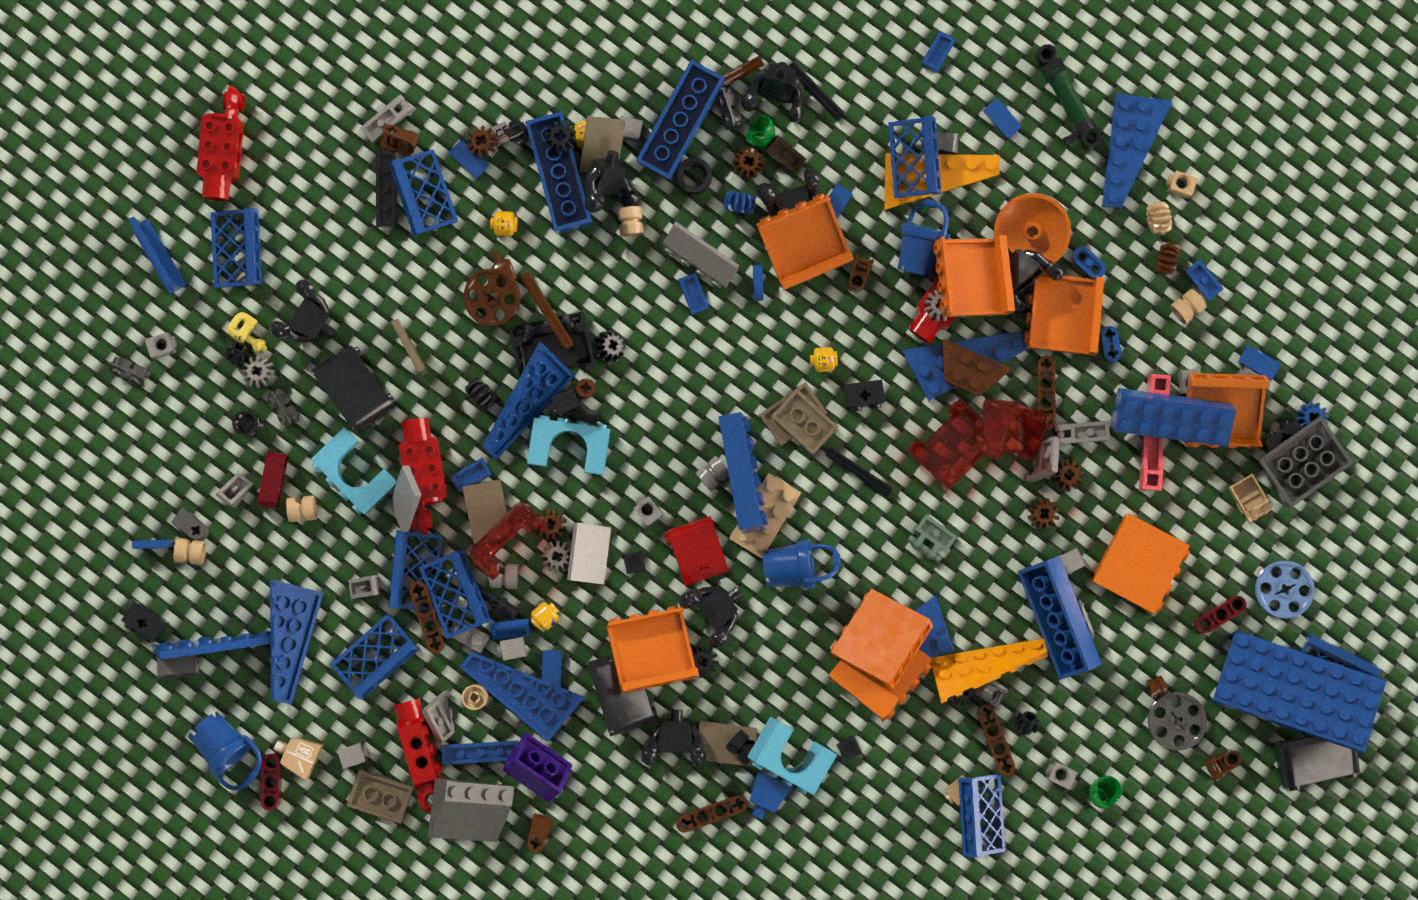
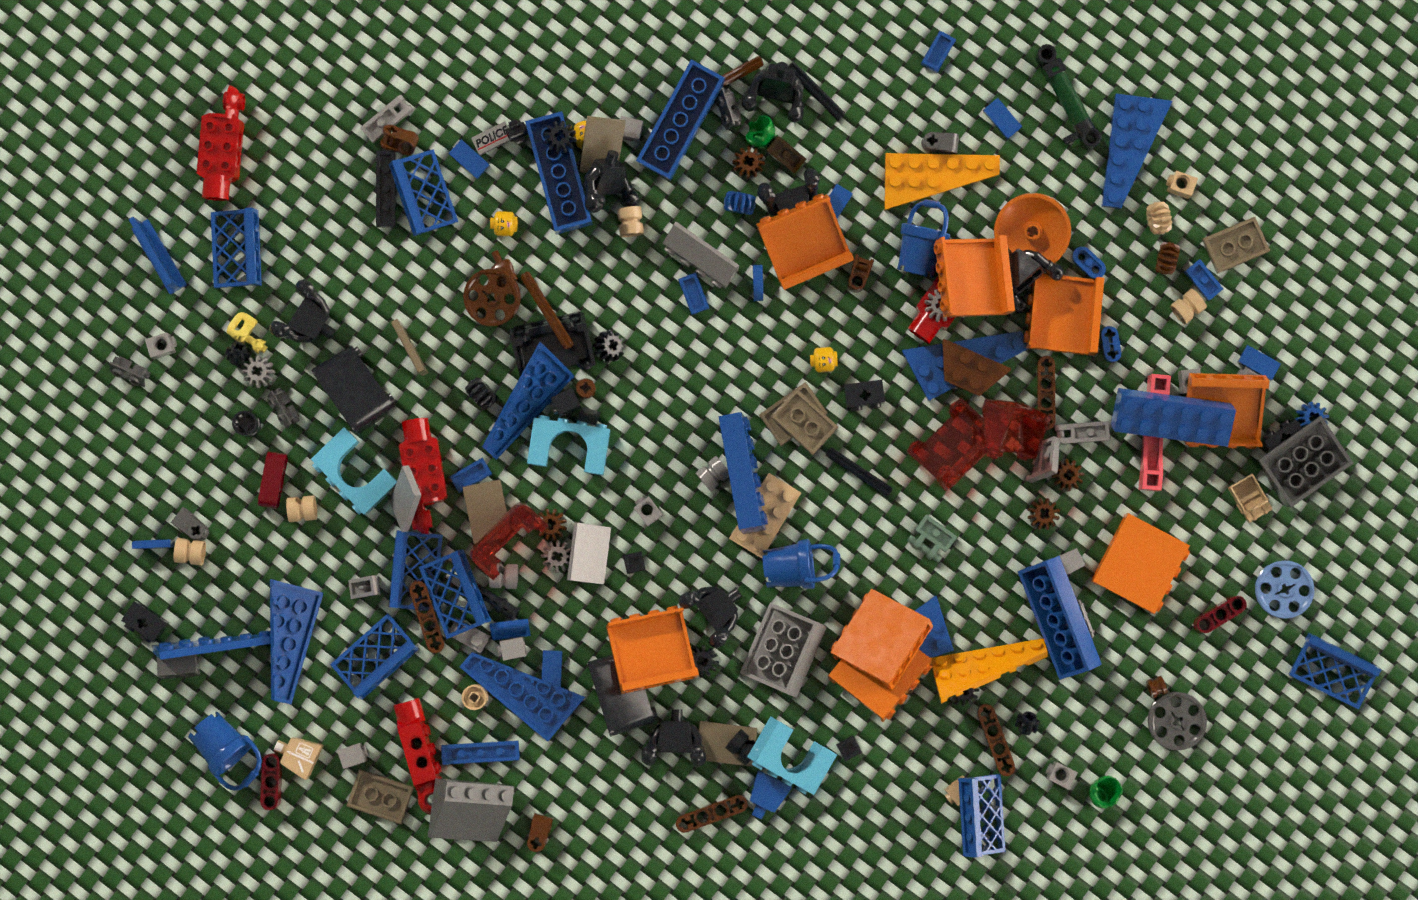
light grey slope [216,473,253,508] -> none
light grey wing [422,690,455,743] -> none
reddish brown gear [465,125,498,158] -> none
dark purple slope [502,732,573,803] -> none
yellow head [530,602,559,630] -> none
red door [665,516,729,586] -> none
black tyre [676,157,712,195] -> none
blue fence [888,115,942,199] -> none
dark grey piece [975,683,1008,710] -> none
reddish brown piece [1202,749,1242,781] -> none
blue plate [1212,630,1386,754] -> none
windscreen [1272,736,1360,791] -> none
none -> light grey slope [740,602,827,698]
none -> dark tan tile [1202,217,1270,274]

